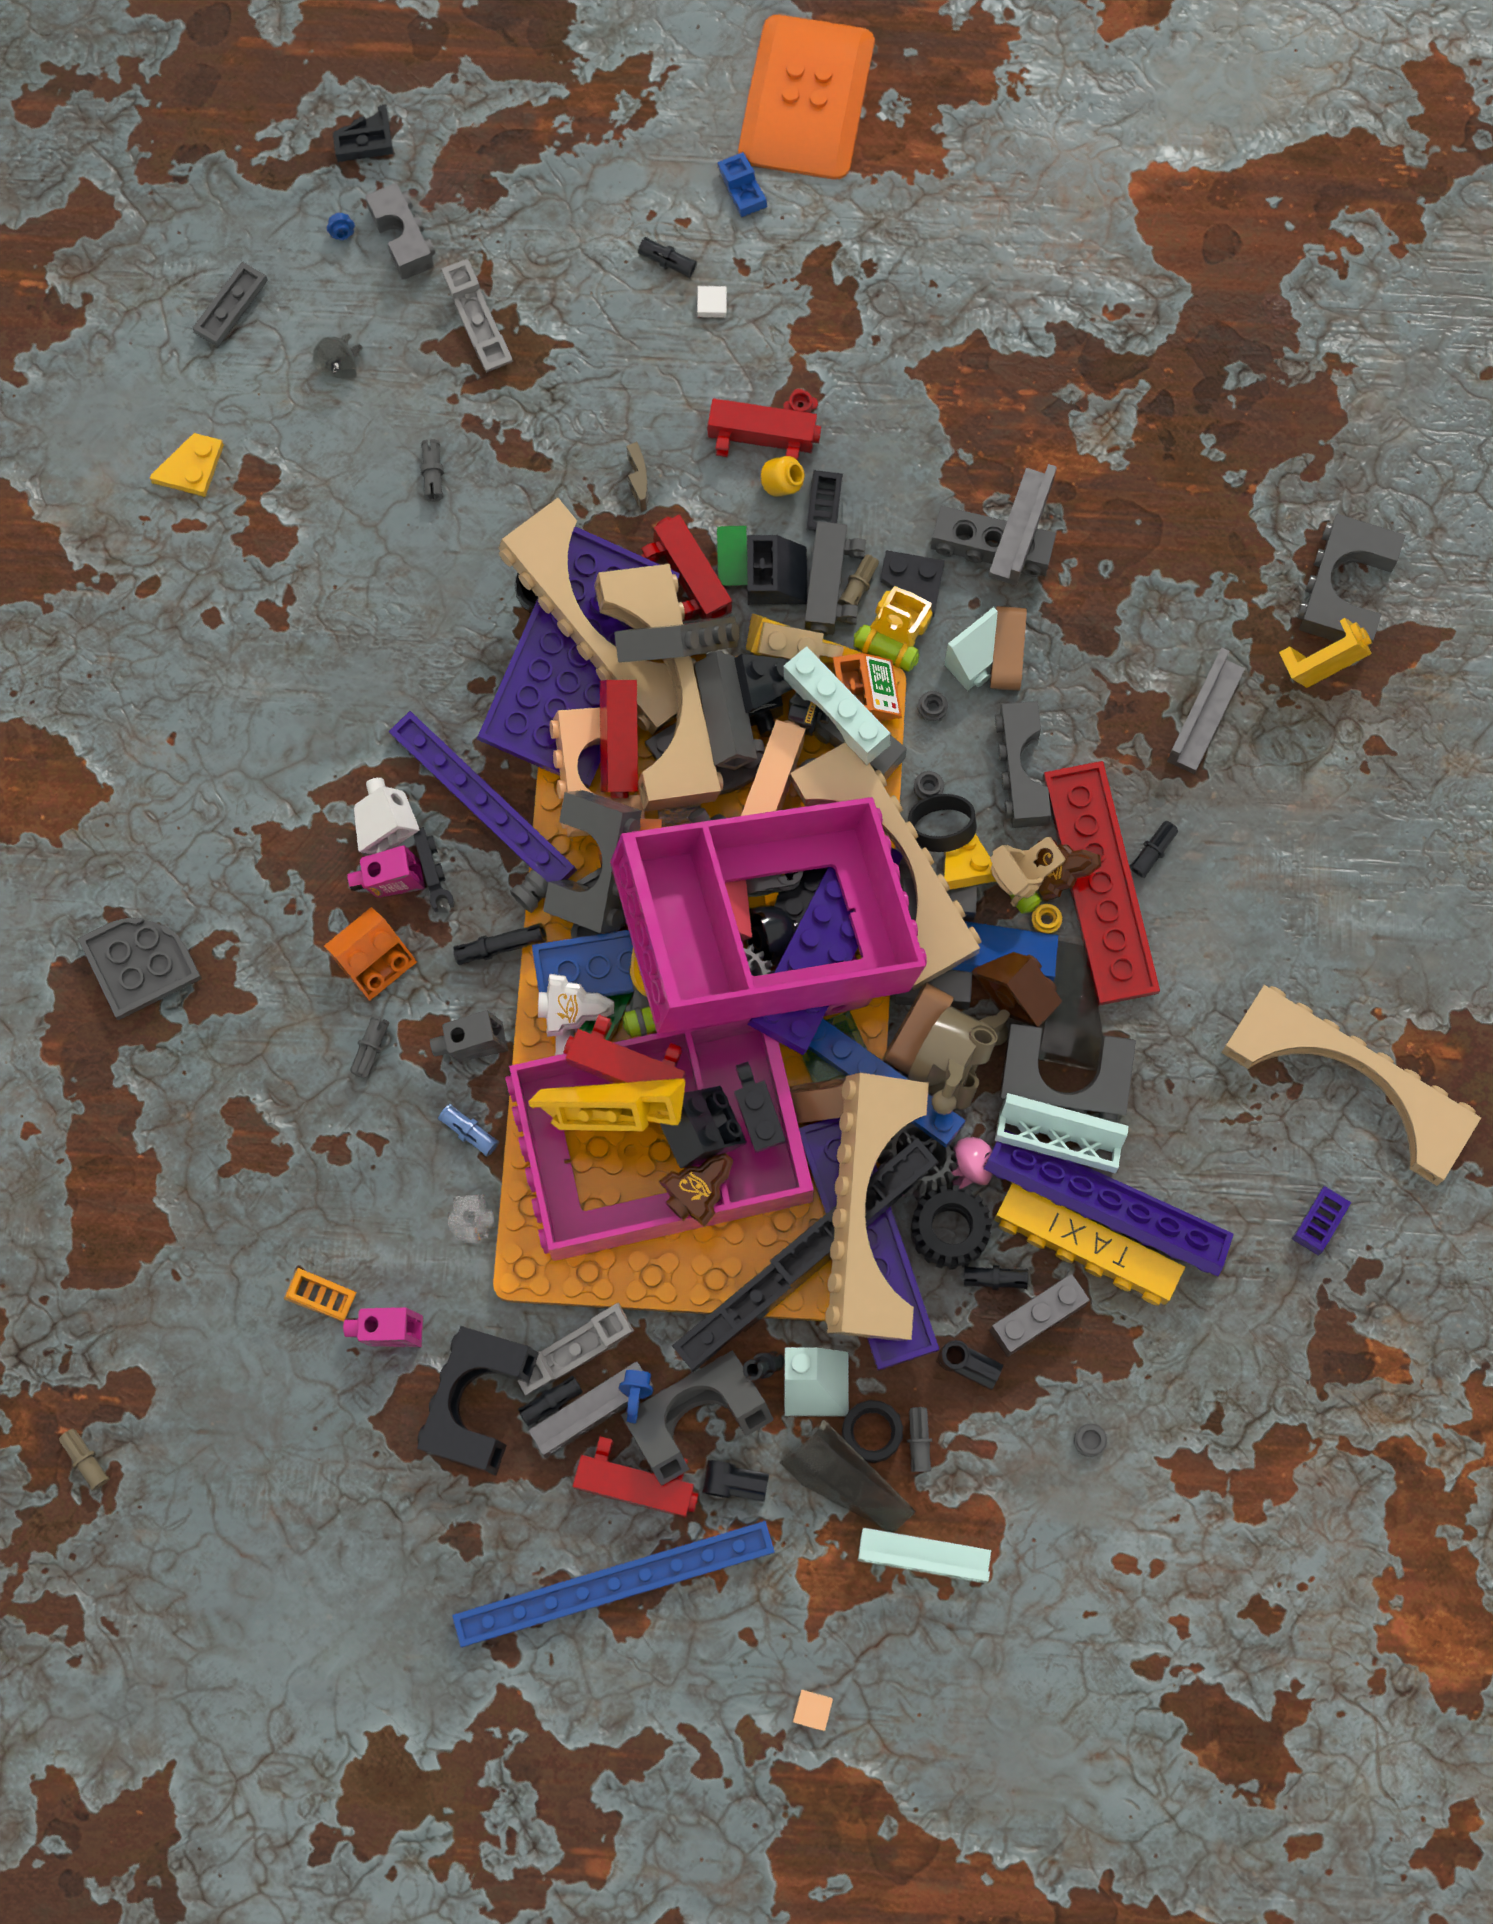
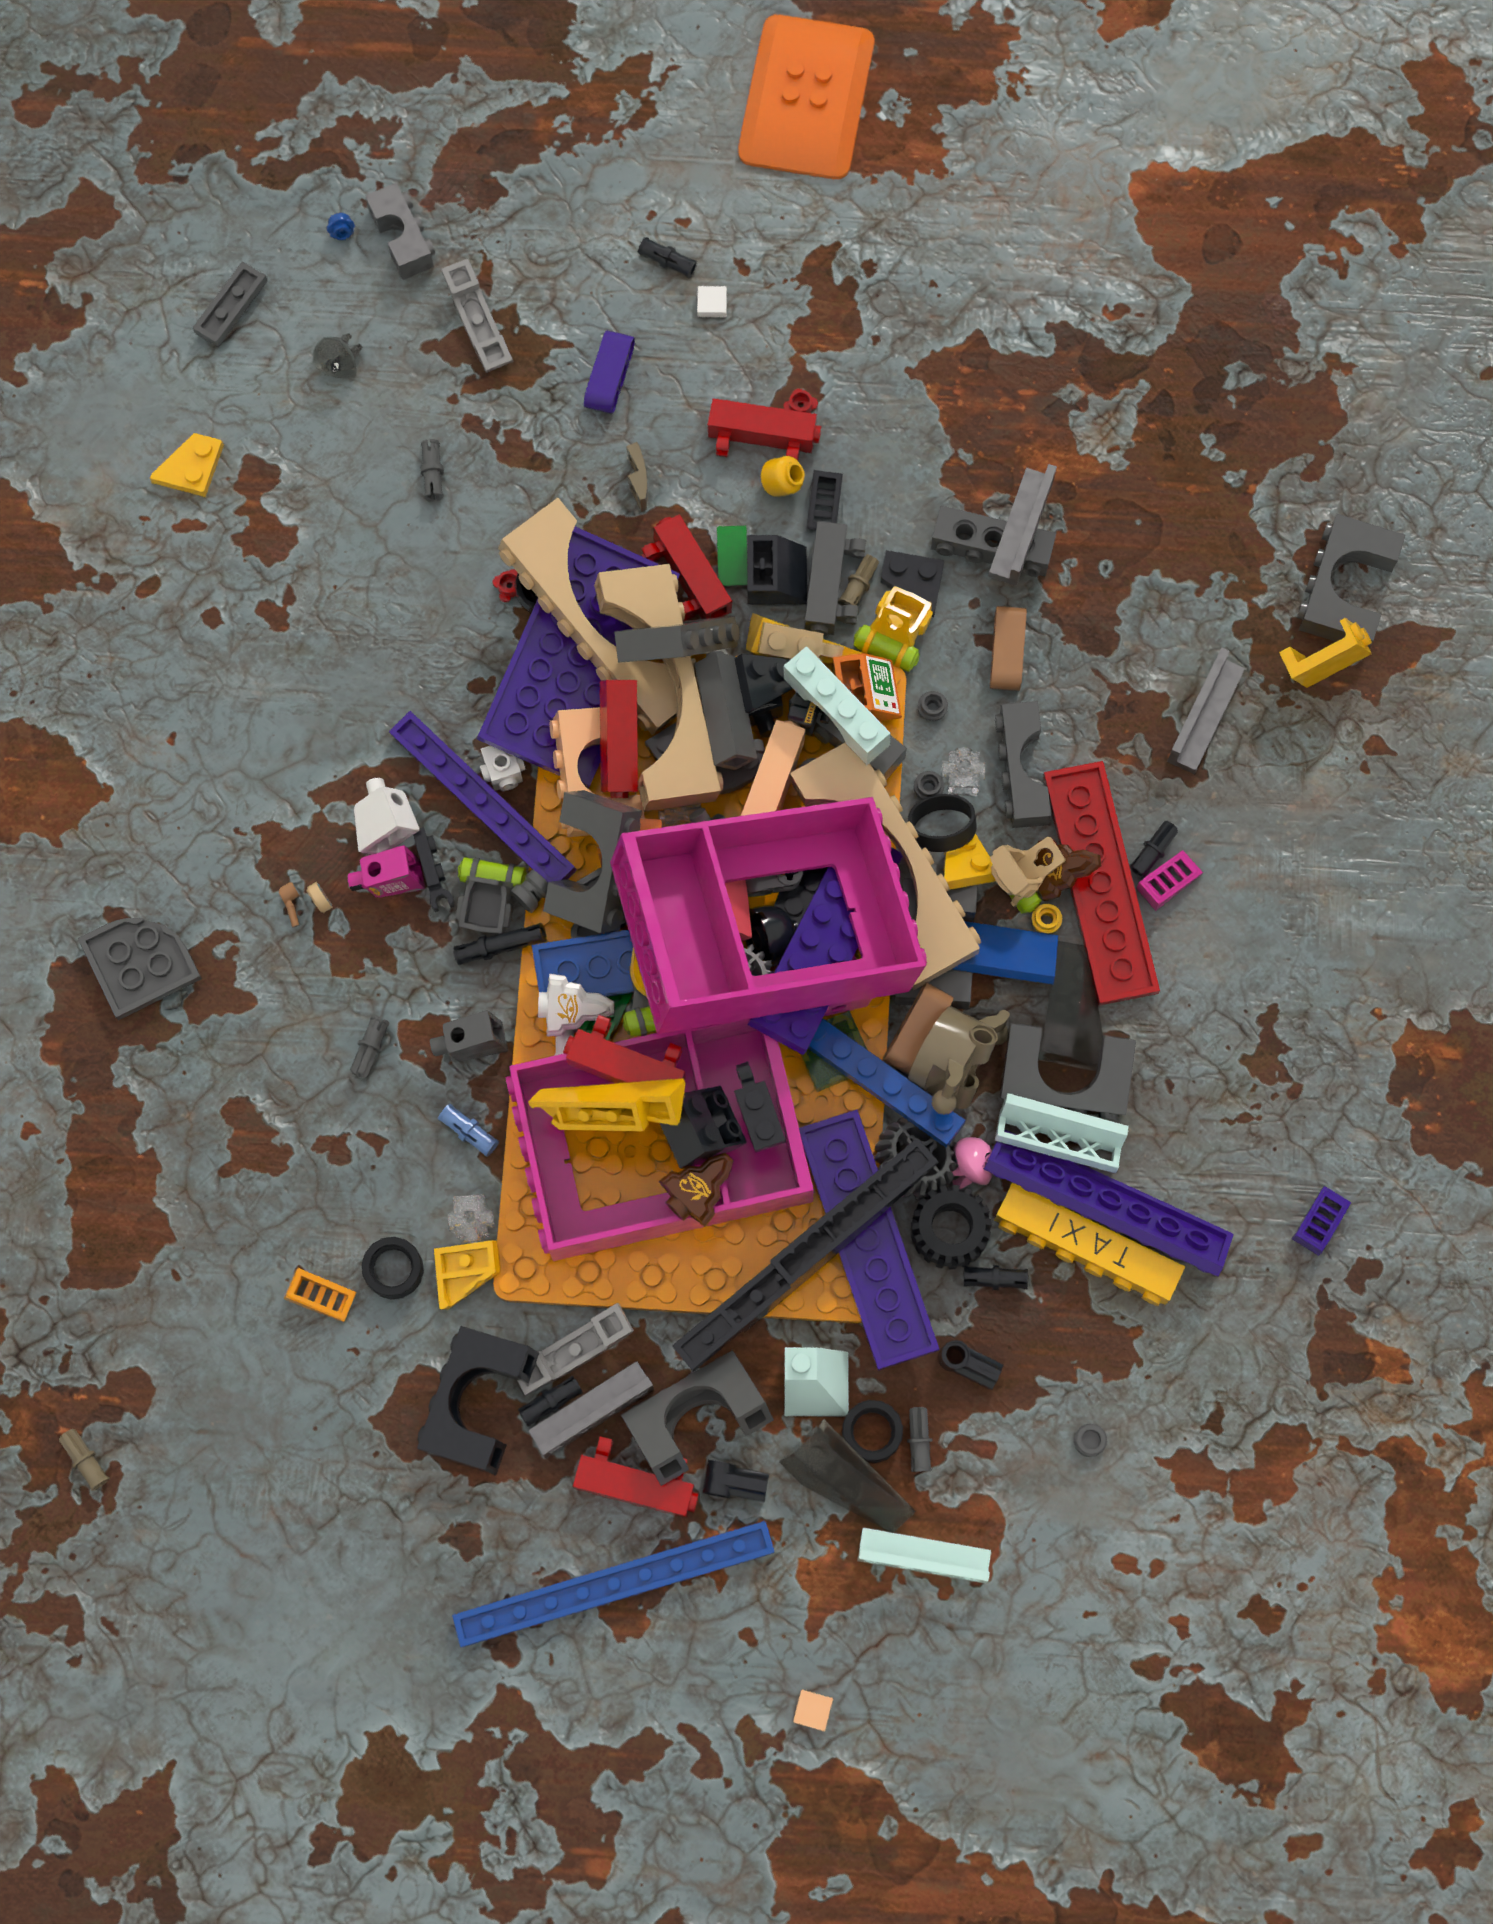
orange slope [324,907,417,1001] -> none
black wing [333,104,394,162] -> none
dark pink torso [343,1307,423,1347] -> none
blue piece [619,1370,653,1423] -> none
blue slope [717,152,768,217] -> none
black pin [743,1351,785,1380] -> none
medium nougat beam [790,1078,846,1123] -> none
tan arch [825,1073,929,1341] -> none
light aqua slope [944,607,998,691] -> none
reddish brown slope [972,952,1063,1027] -> none
flat silver arch [989,1274,1090,1357] -> none
tan arch [1221,985,1481,1186] -> none
none -> medium nougat hand [279,882,299,927]
none -> tan tile [307,882,333,913]
none -> black tyre [361,1237,424,1300]
none -> yellow wing [434,1240,500,1310]
none -> dark grey piece [456,857,527,934]
none -> white brick [480,746,526,791]
none -> red plate [492,569,518,602]
none -> dark purple beam [584,330,635,414]
none -> clear brick [942,747,985,796]
none -> dark pink slope [1136,850,1203,911]

